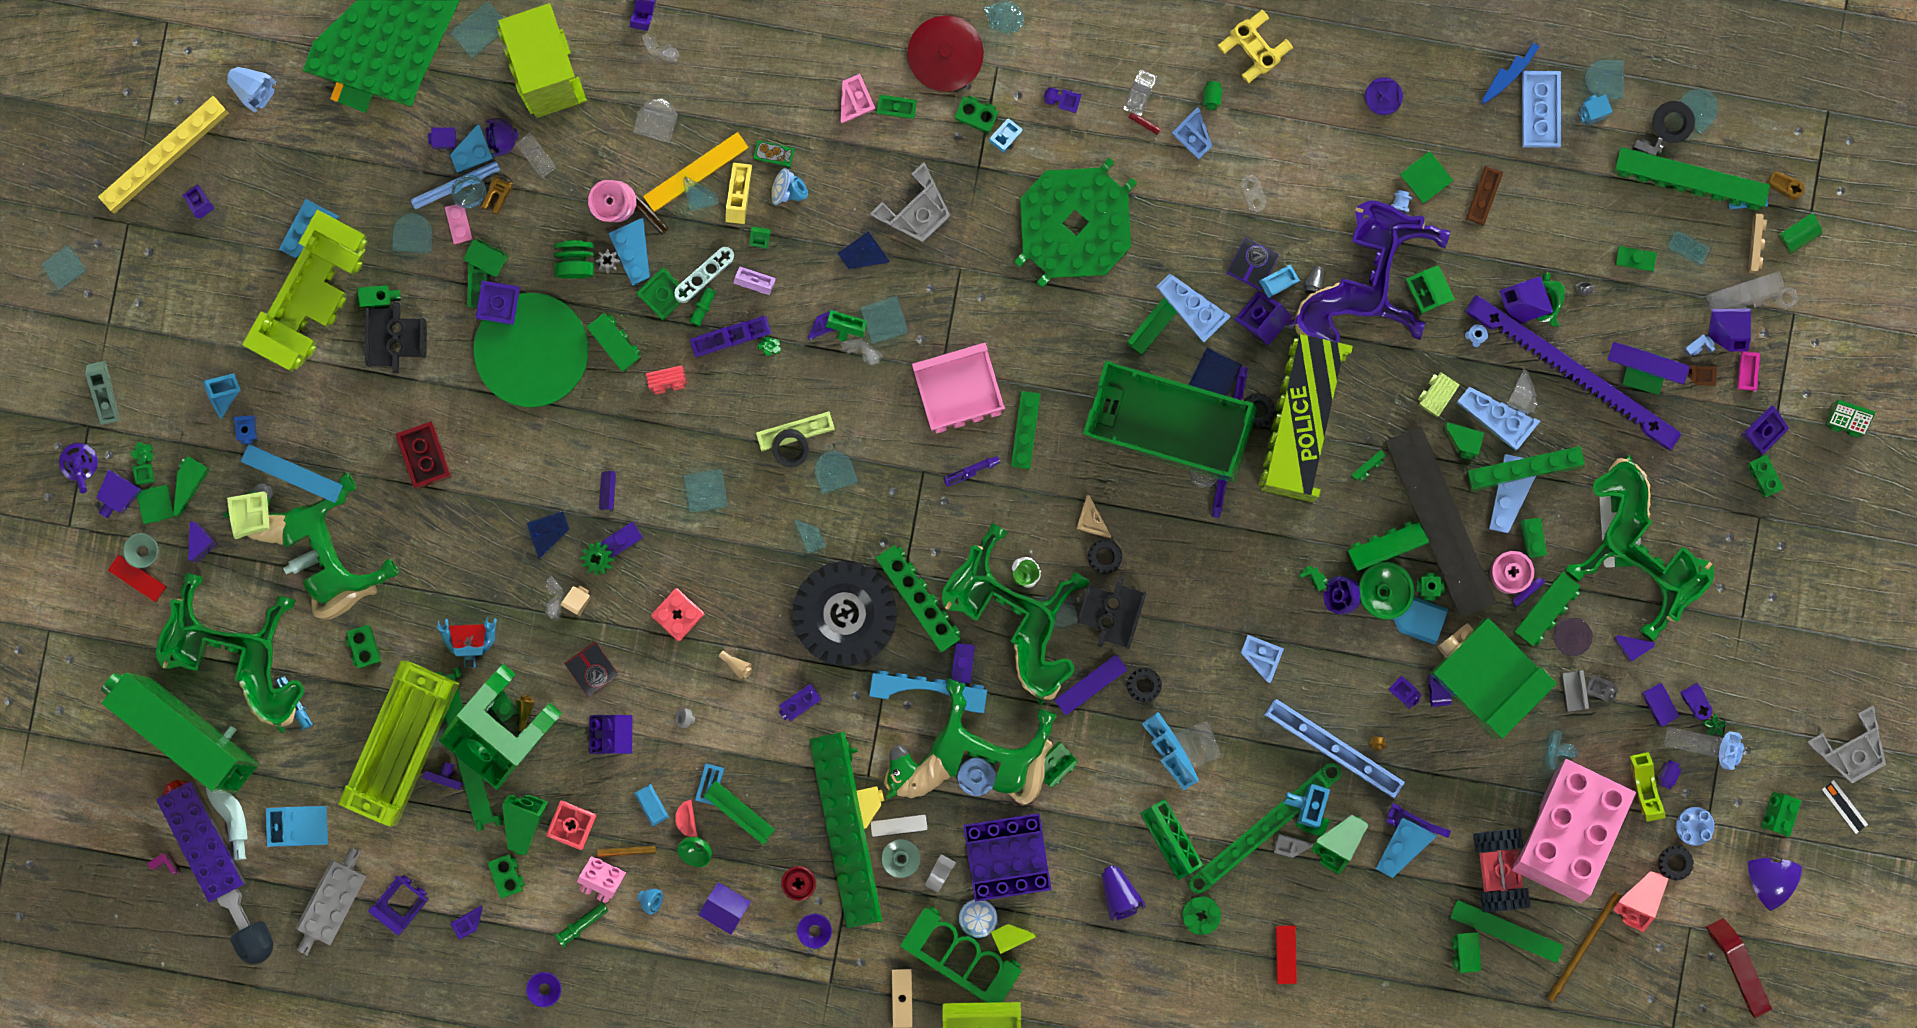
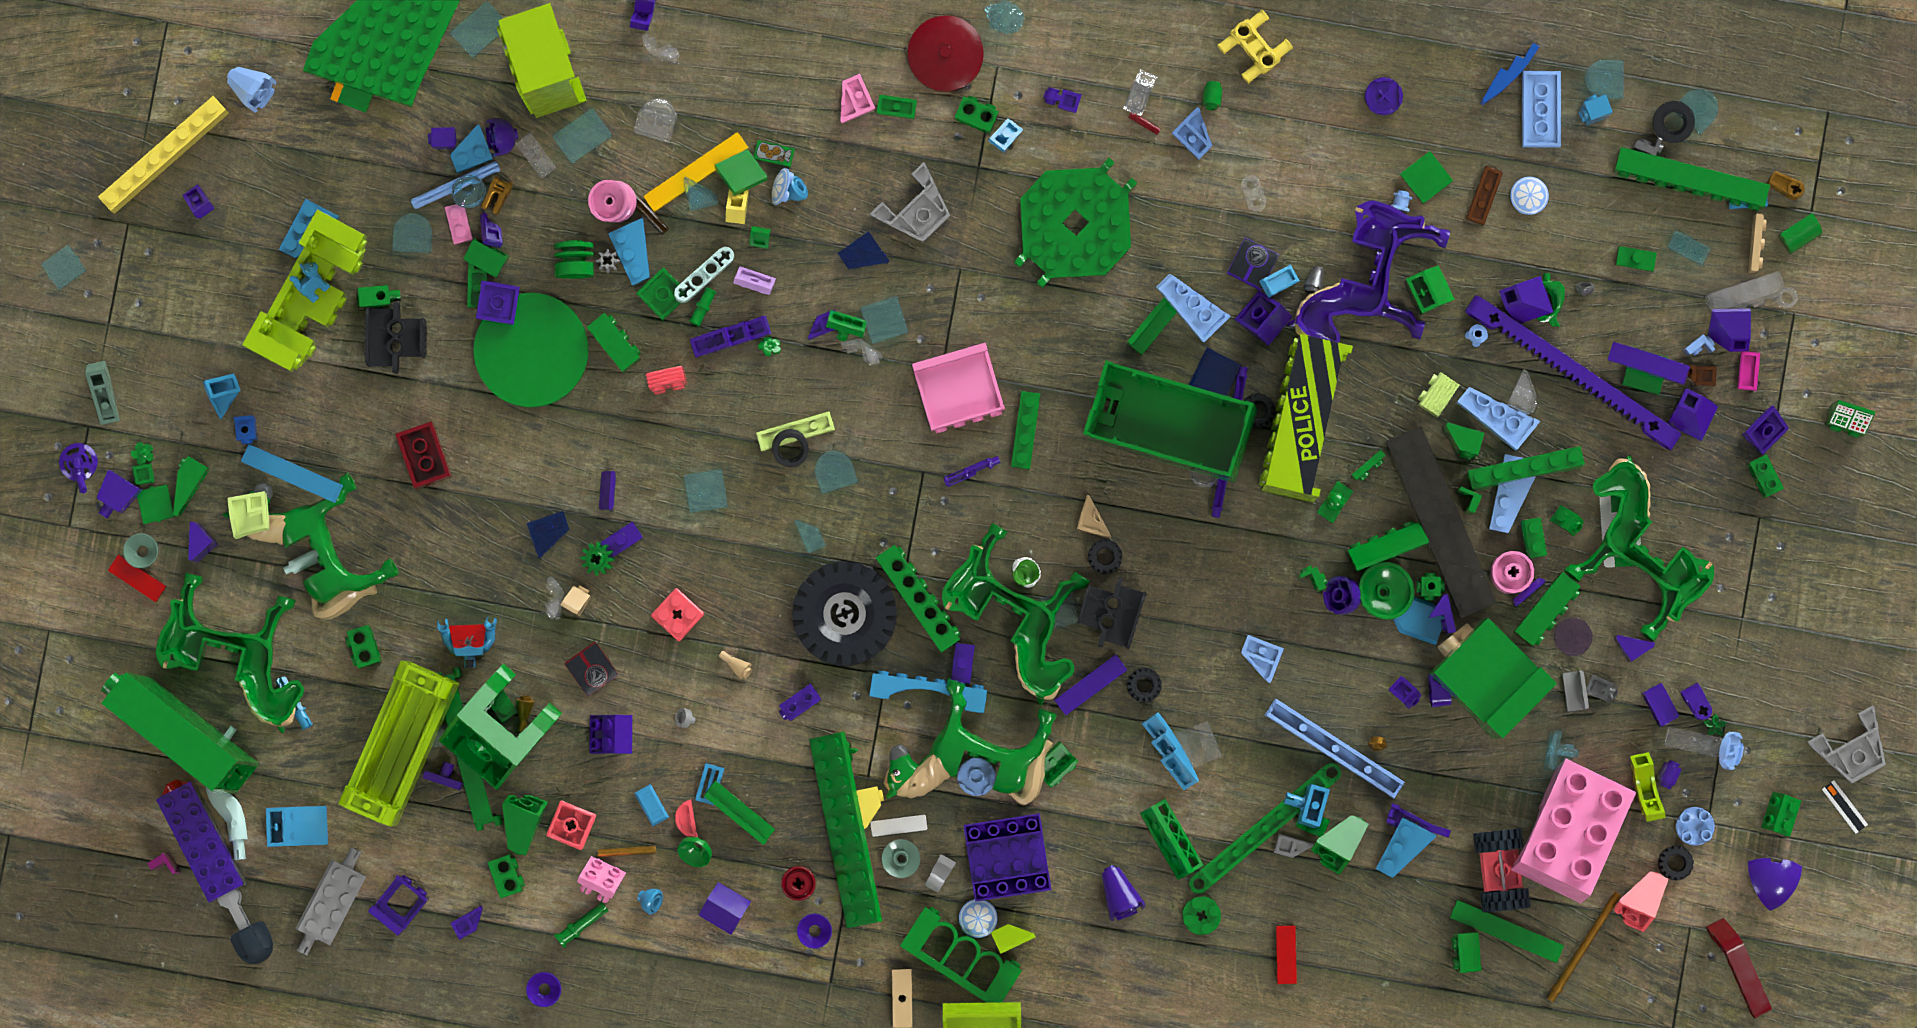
none -> dark azure animal [290,262,330,303]
none -> dark purple tile [480,212,503,248]
none -> clear light blue piece [552,108,612,164]
none -> green tile [715,149,767,196]
none -> green tile [1317,481,1354,524]
none -> dark purple slope [1428,594,1456,634]
none -> green panel [1456,487,1482,516]
none -> dish [1510,177,1549,215]
none -> green bracket [1550,505,1584,537]
none -> dark purple slope [1667,388,1718,441]

